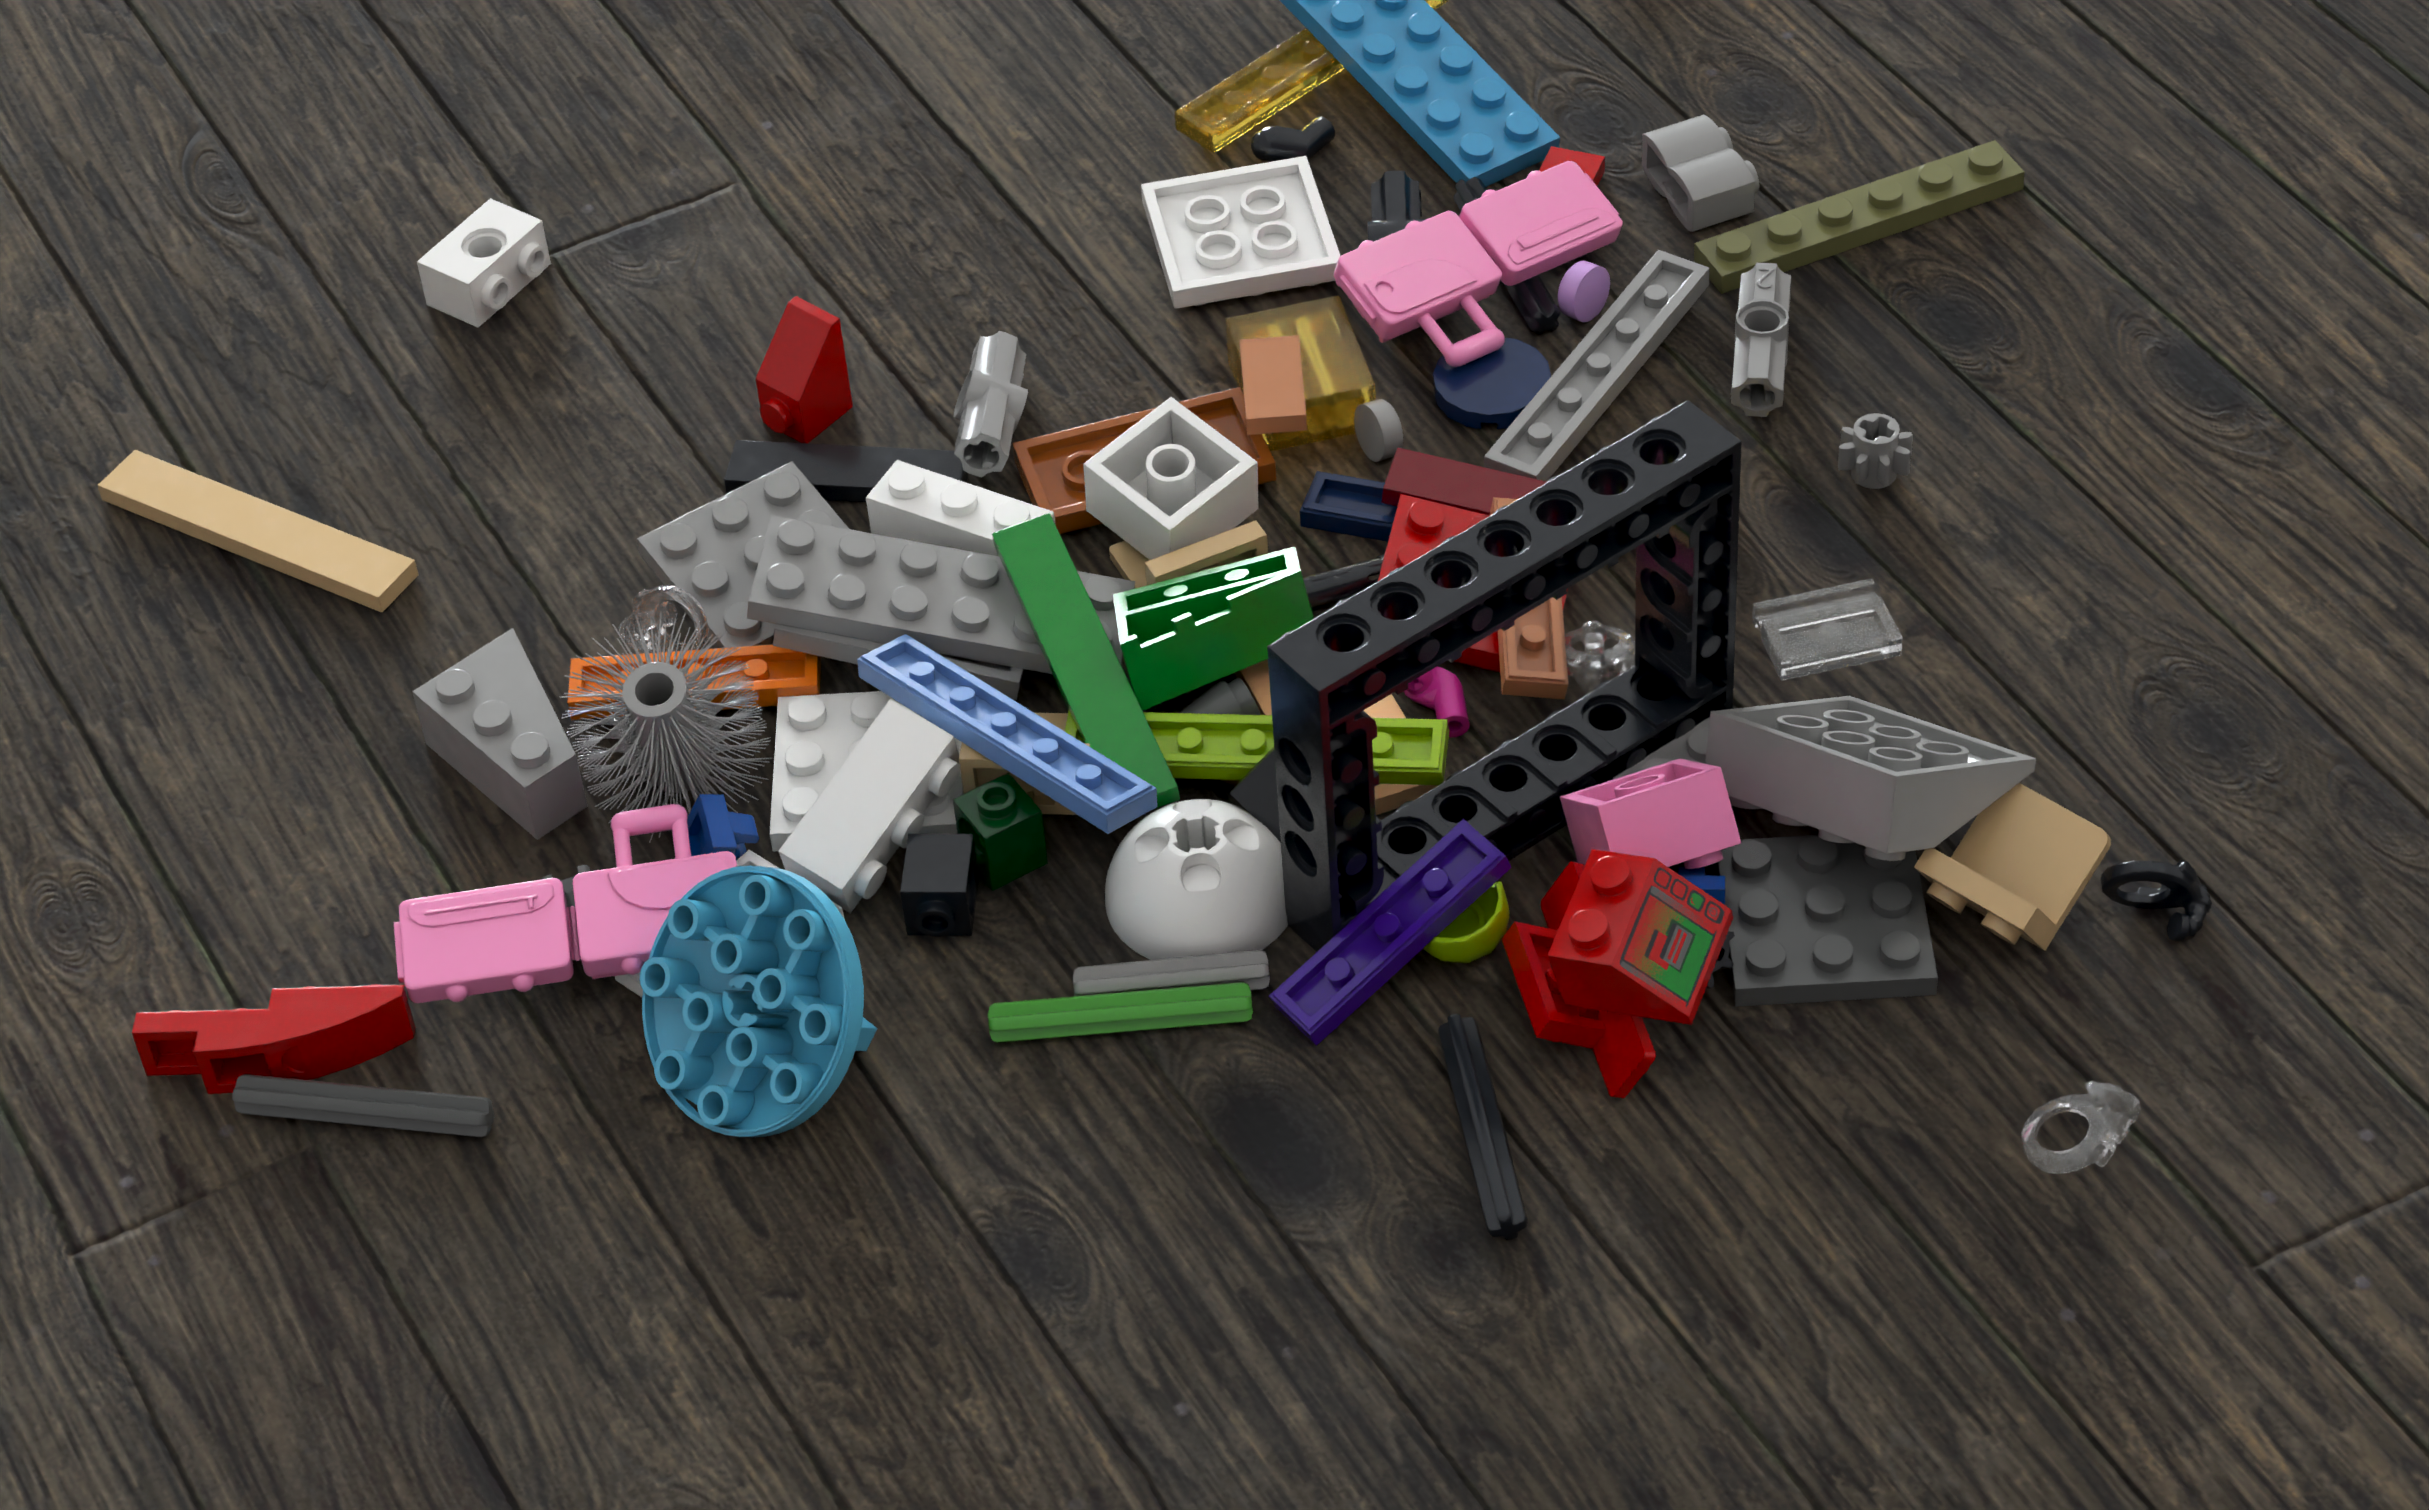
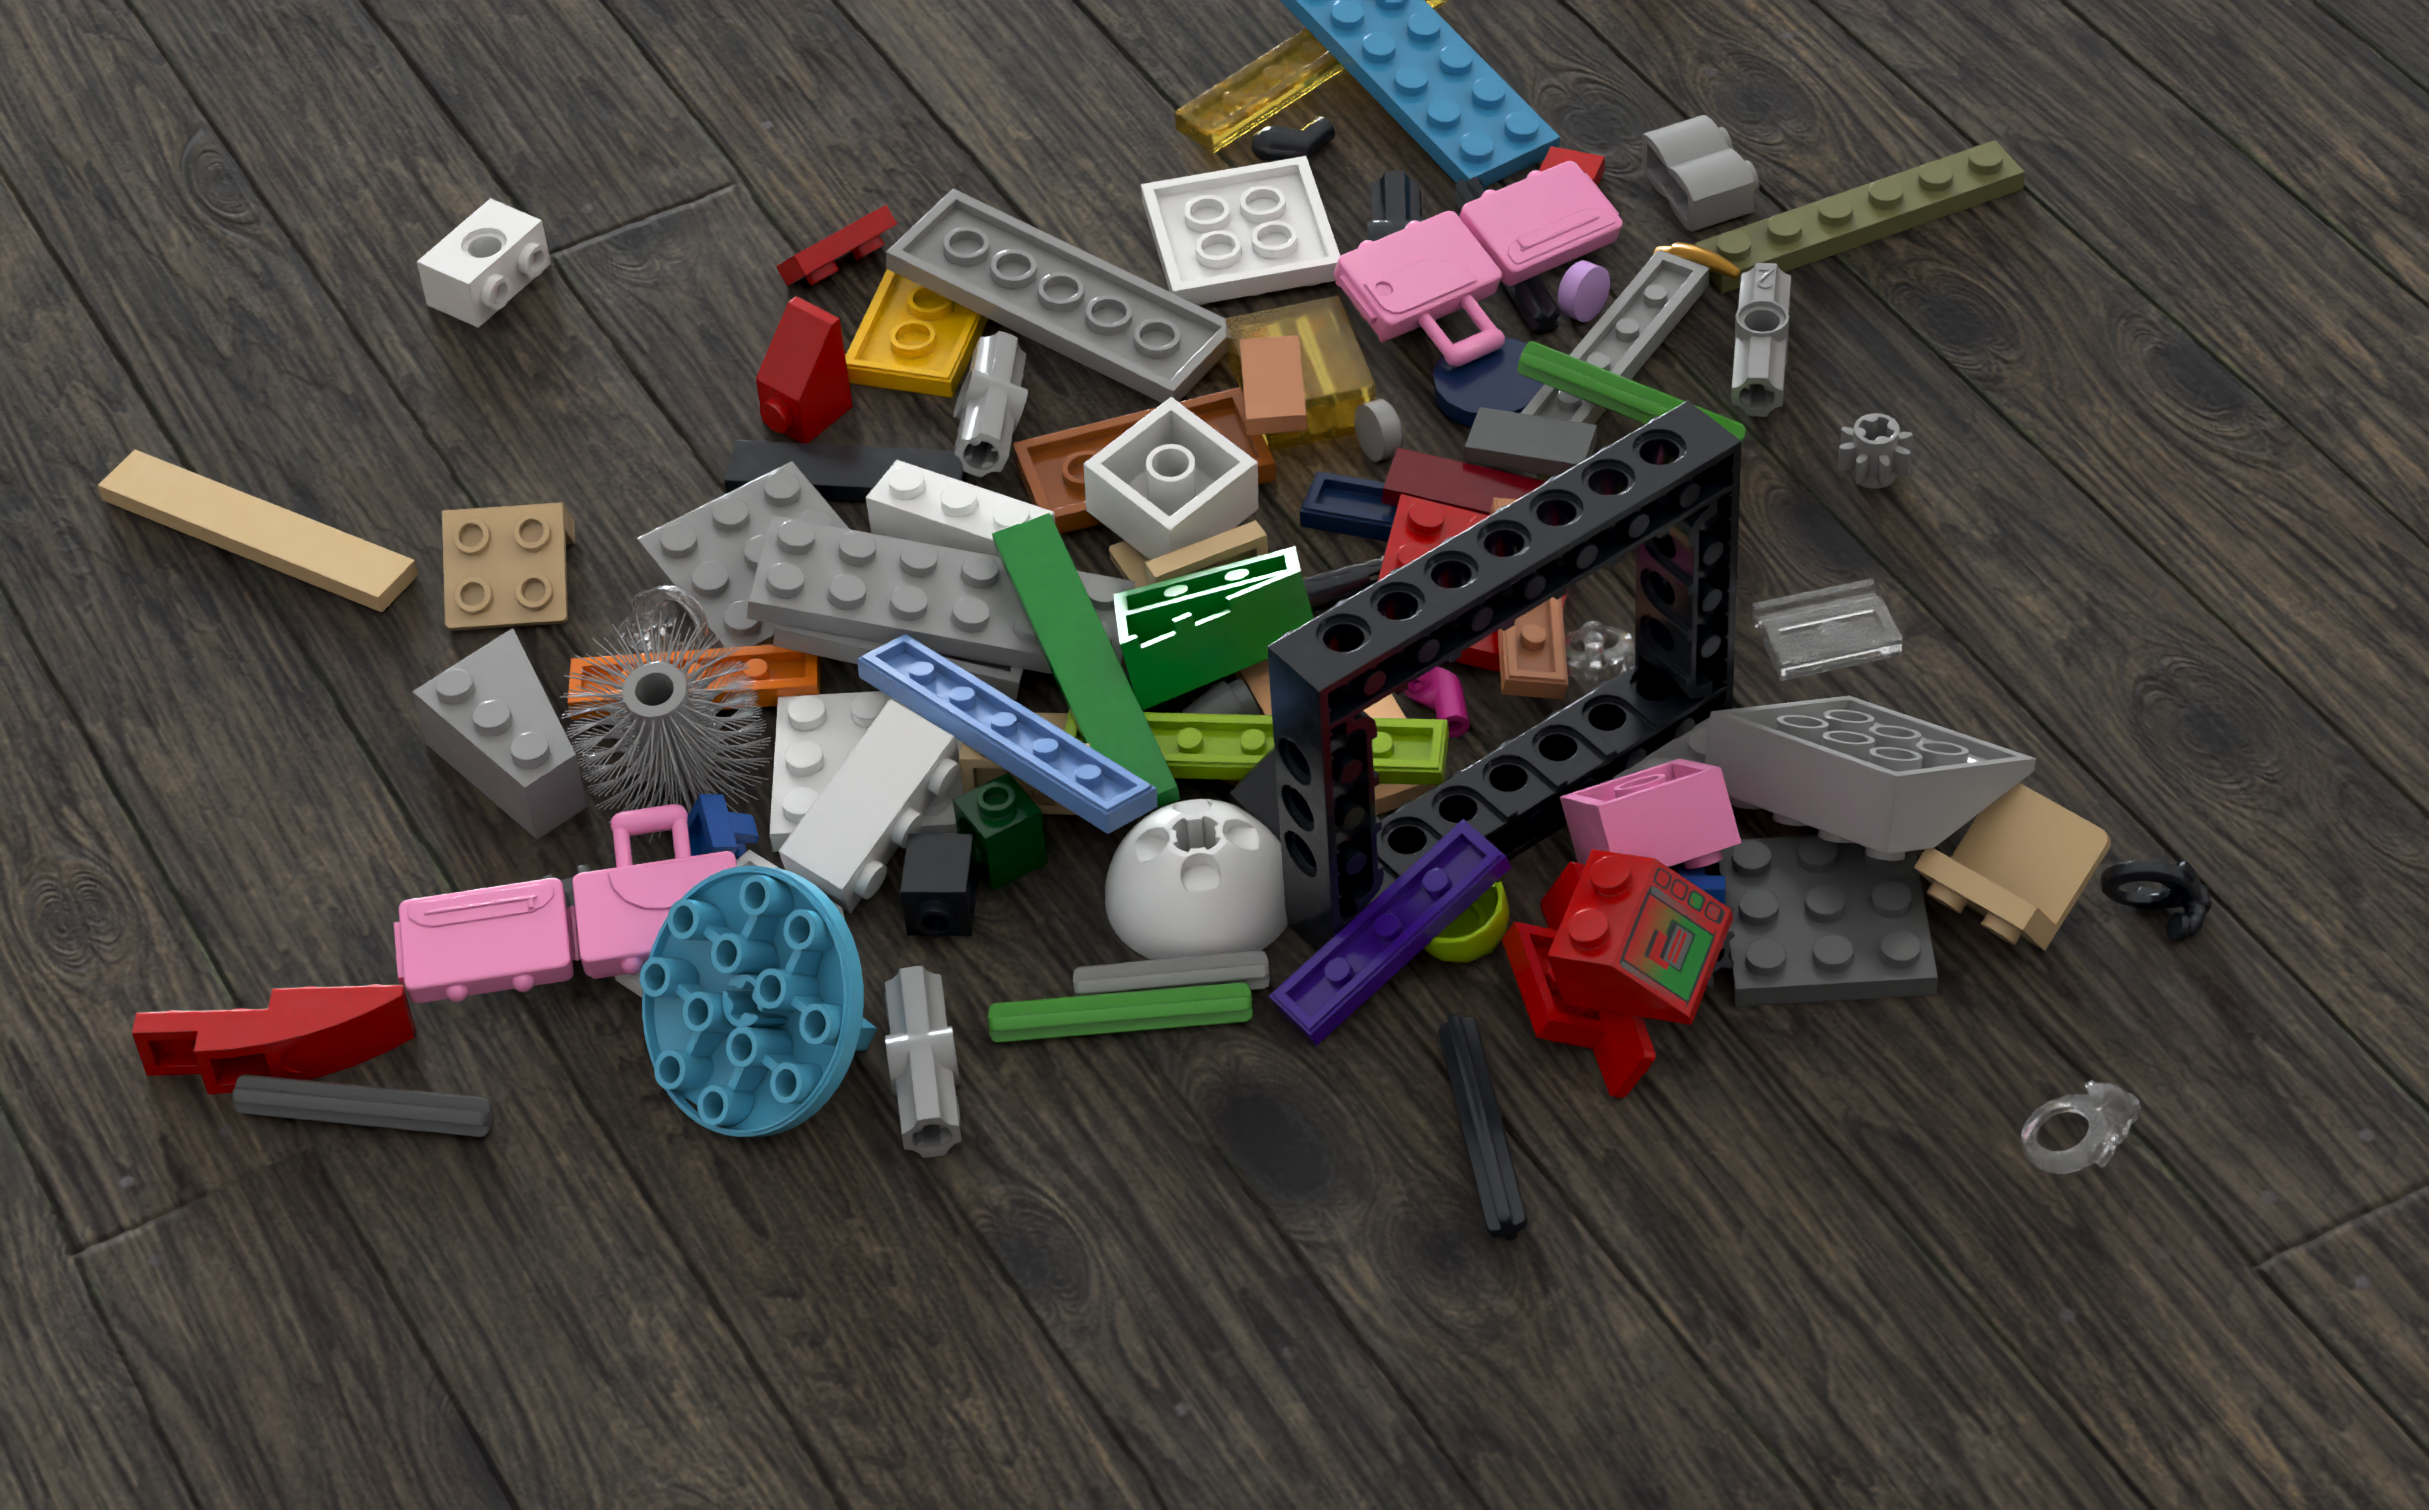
none -> tan bracket [442,502,575,631]
none -> red plate [776,205,897,286]
none -> yellow tile [845,269,989,398]
none -> light grey piece [884,966,962,1158]
none -> light grey plate [886,189,1238,403]
none -> dark grey tile [1465,407,1597,476]
none -> bright green axle [1517,341,1746,444]
none -> pearl gold helmet [1653,242,1741,279]

